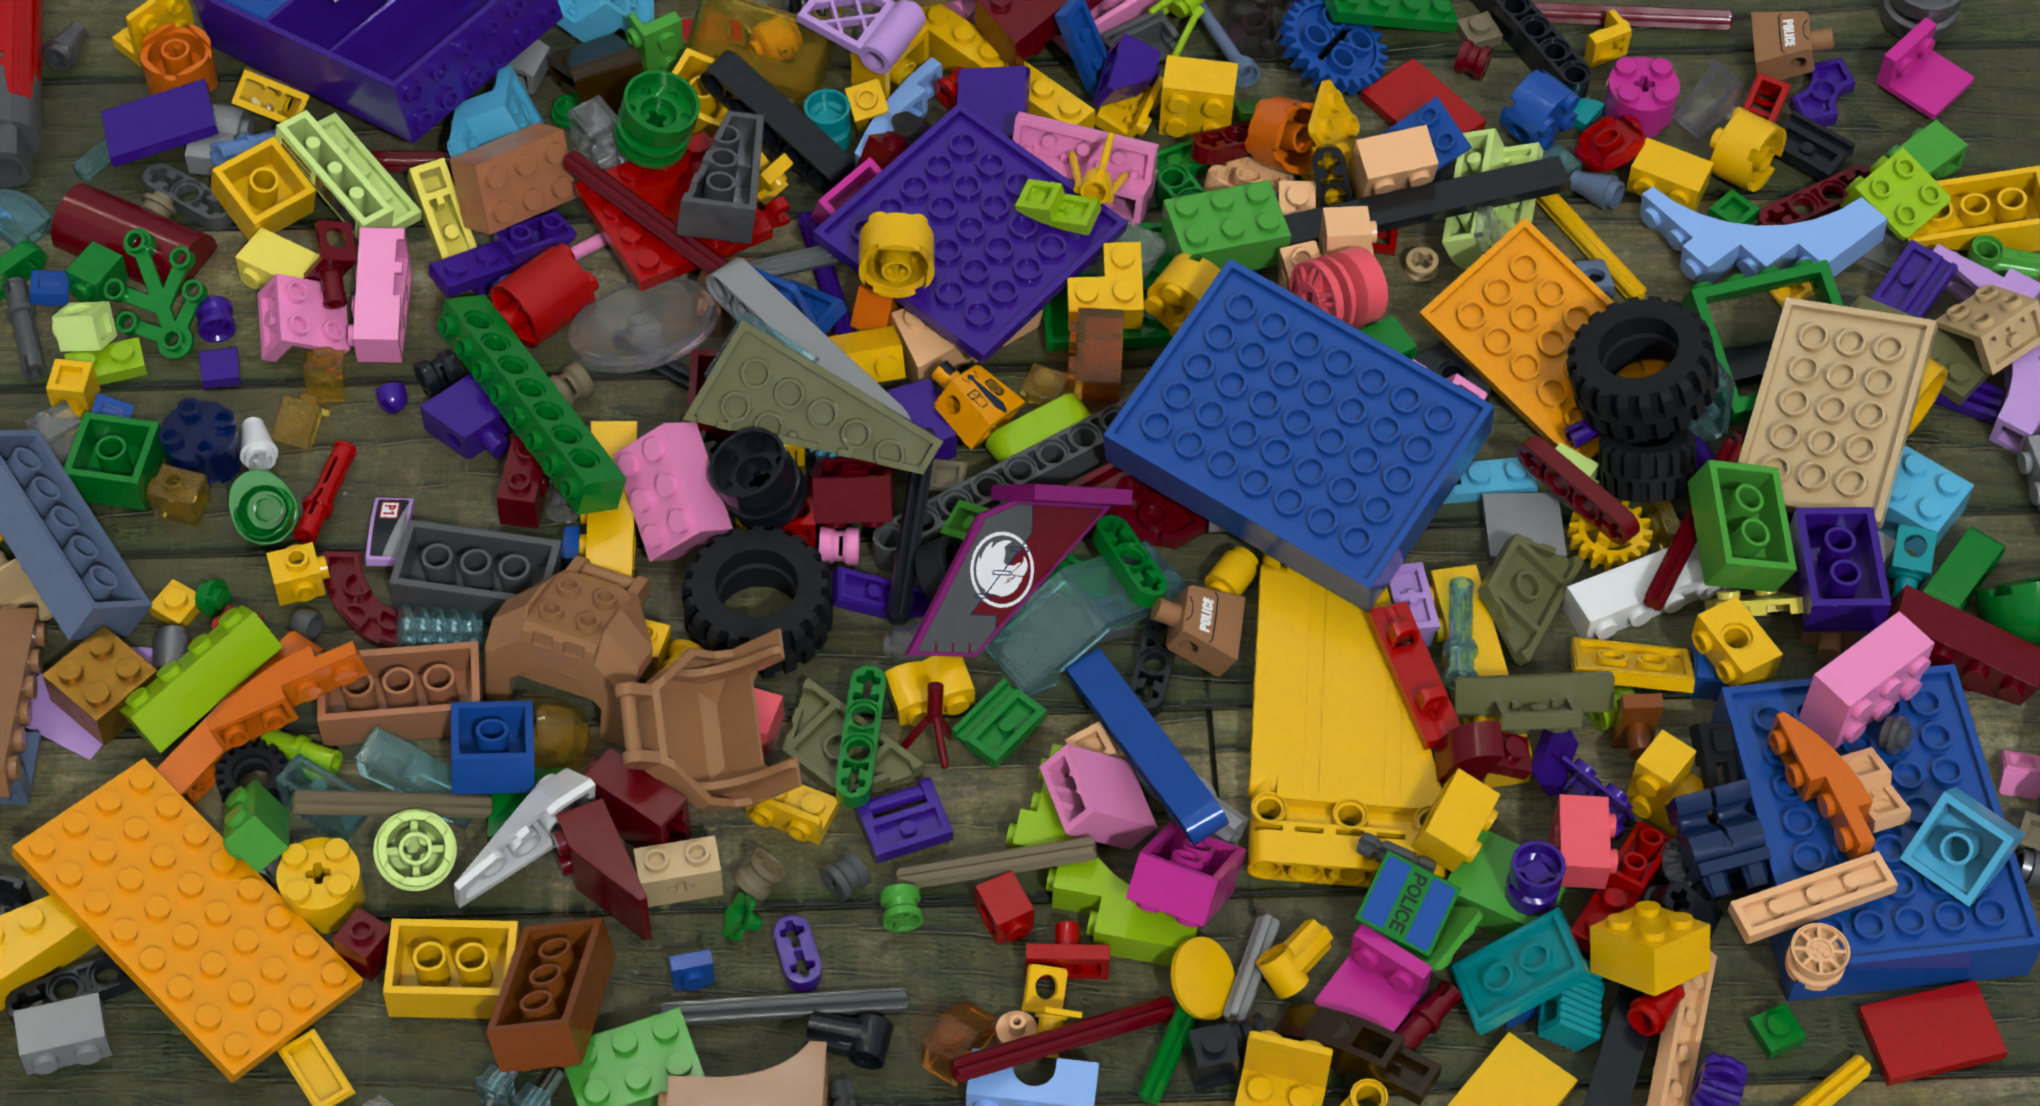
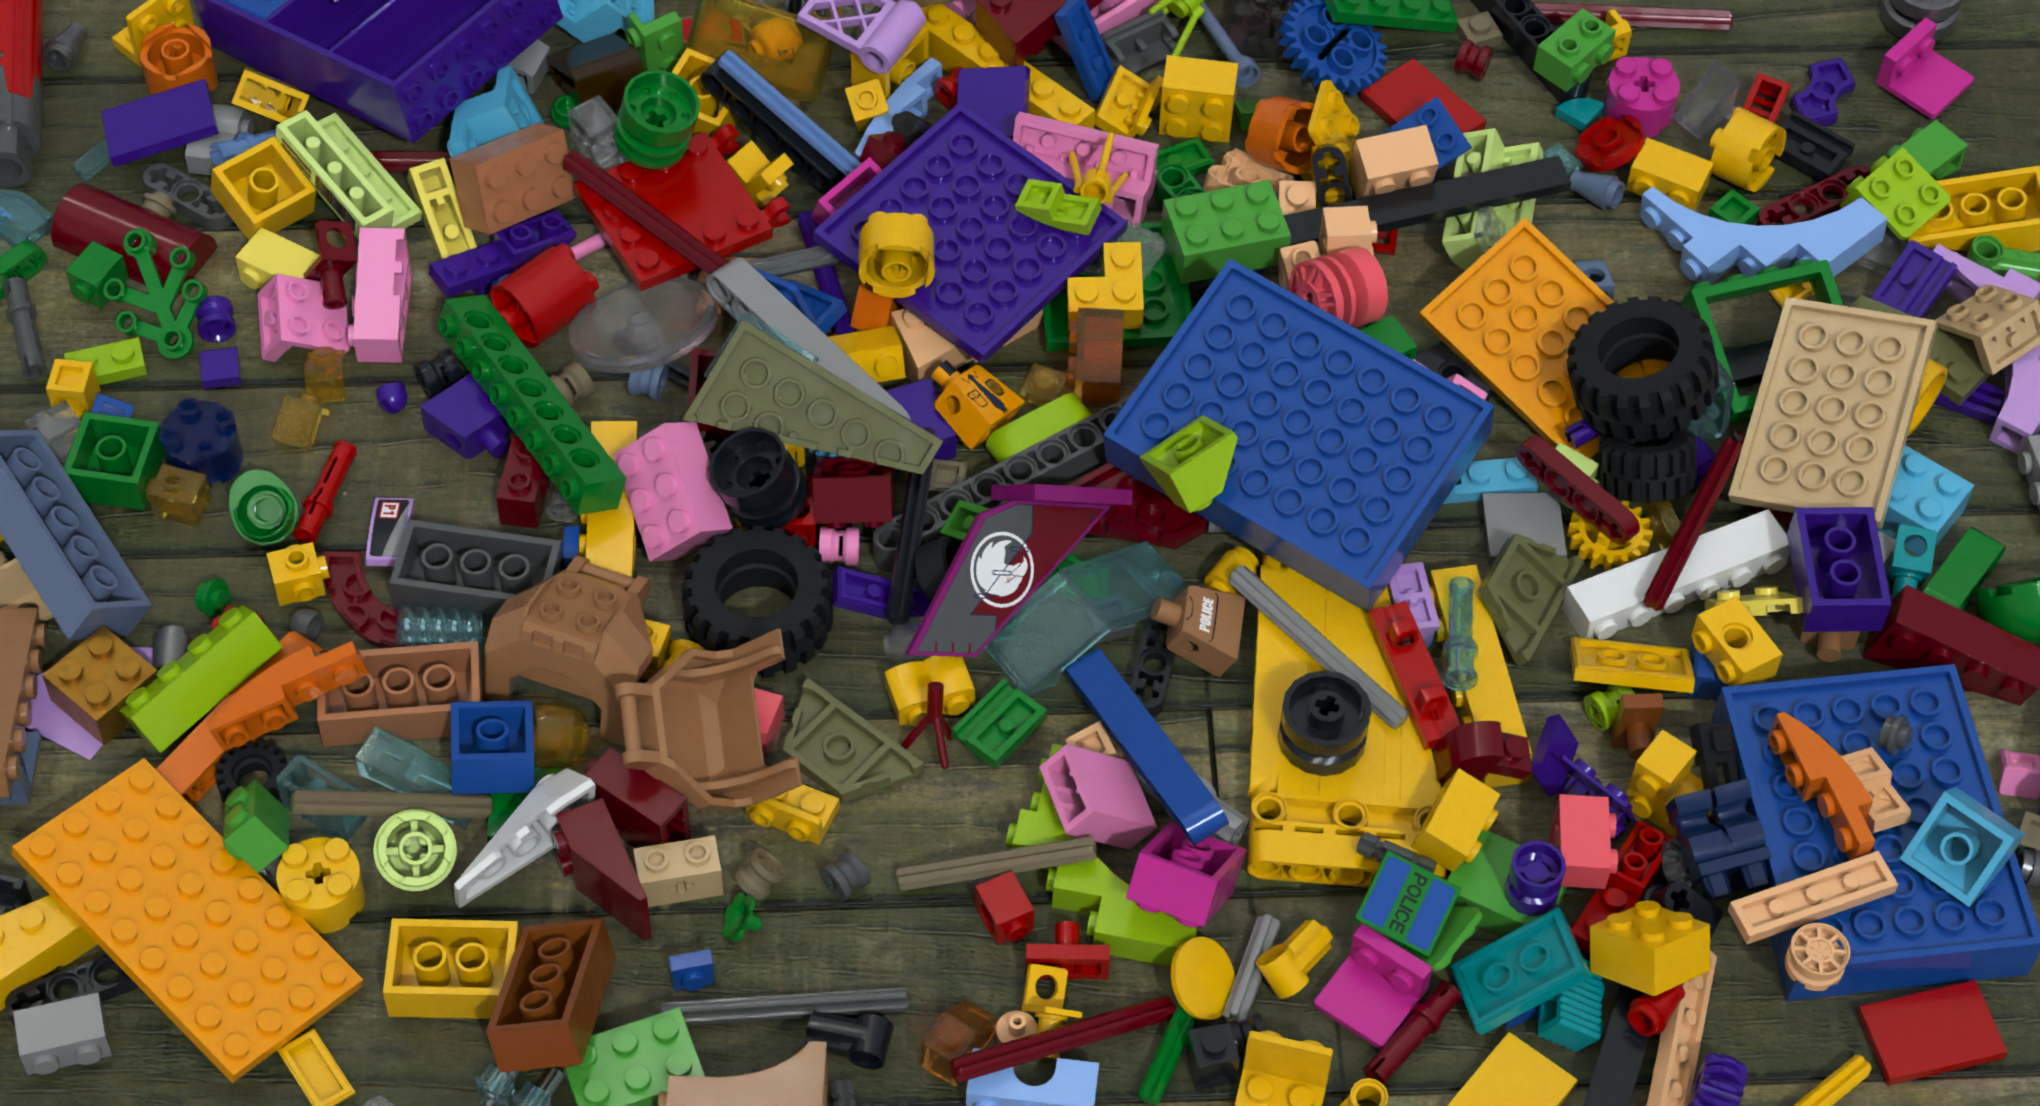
blue plate [30,270,70,306] -> none
yellowish green brick [52,301,118,352] -> none
yellow plate [149,579,200,628] -> none
white cone [240,417,278,471] -> none
lime pin [260,730,343,776] -> none
dark red brick [332,907,391,982] -> none
flat silver wedge [677,110,764,244] -> none
dark purple beam [774,915,822,993] -> none
teal wheel [804,89,851,151] -> none
green beam [835,665,887,808] -> none
dark purple plate [853,777,953,864] -> none
bright green wheel [879,883,923,933] -> none
dark purple slope [1092,33,1161,107] -> none
green beam [1092,515,1168,608] -> none
yellow brick [1144,253,1221,338] -> none
dark red beam [1190,121,1252,165] -> none
dark brown slope [1273,1003,1441,1106] -> none
tan bush [1405,247,1439,282] -> none
olive bracket [1453,672,1615,734] -> none
blue brick [1499,69,1580,155] -> none
yellow axle [1536,193,1647,300] -> none
bright green brick [1687,460,1797,592] -> none
green plate [1747,1003,1807,1060] -> none
medium nougat torso [1751,11,1834,80] -> none
bright pink brick [1799,611,1935,750] -> none
none -> sand blue wheel [628,358,668,401]
none -> medium blue axle [718,50,862,176]
none -> lime slope [1139,415,1238,513]
none -> light grey axle [1229,565,1409,729]
none -> black wheel [1278,670,1372,776]
none -> bright green brick [1533,8,1616,92]

